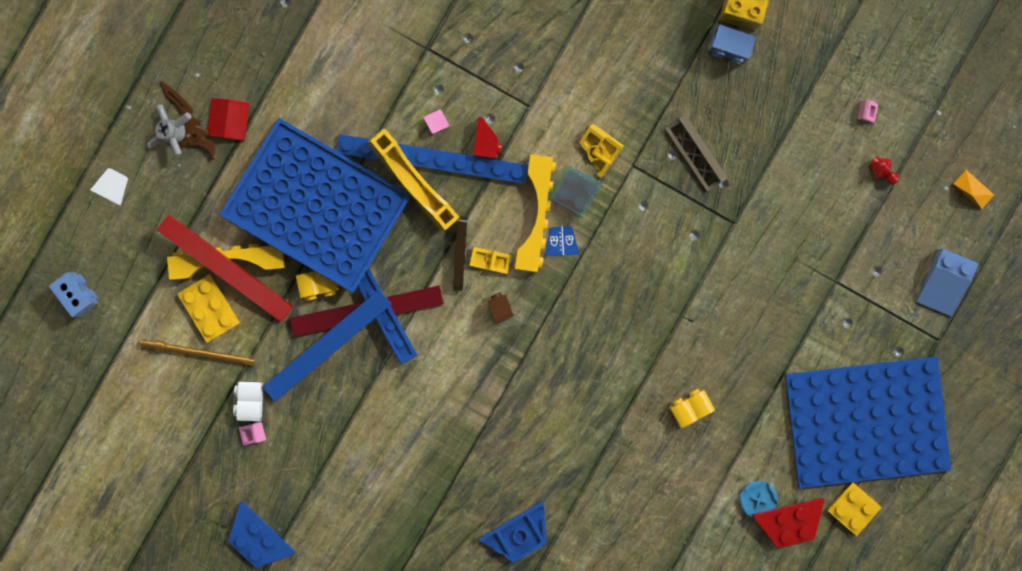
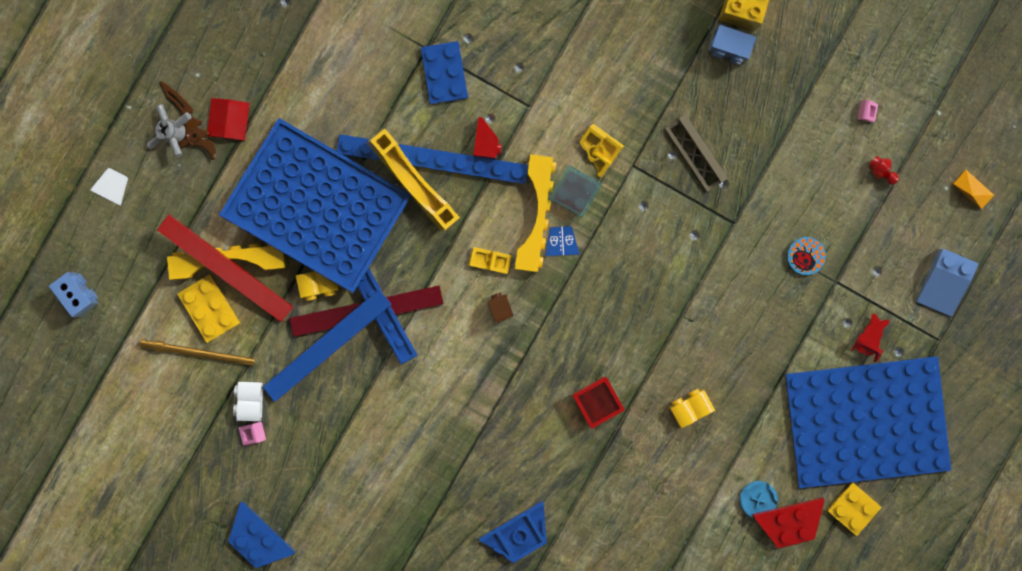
bright pink slope [423,109,449,135] -> none
dark brown beam [453,216,468,291] -> none
none -> blue plate [421,41,468,105]
none -> clear red piece [572,376,625,429]
none -> tile [787,237,826,275]
none -> red hair [851,313,890,363]

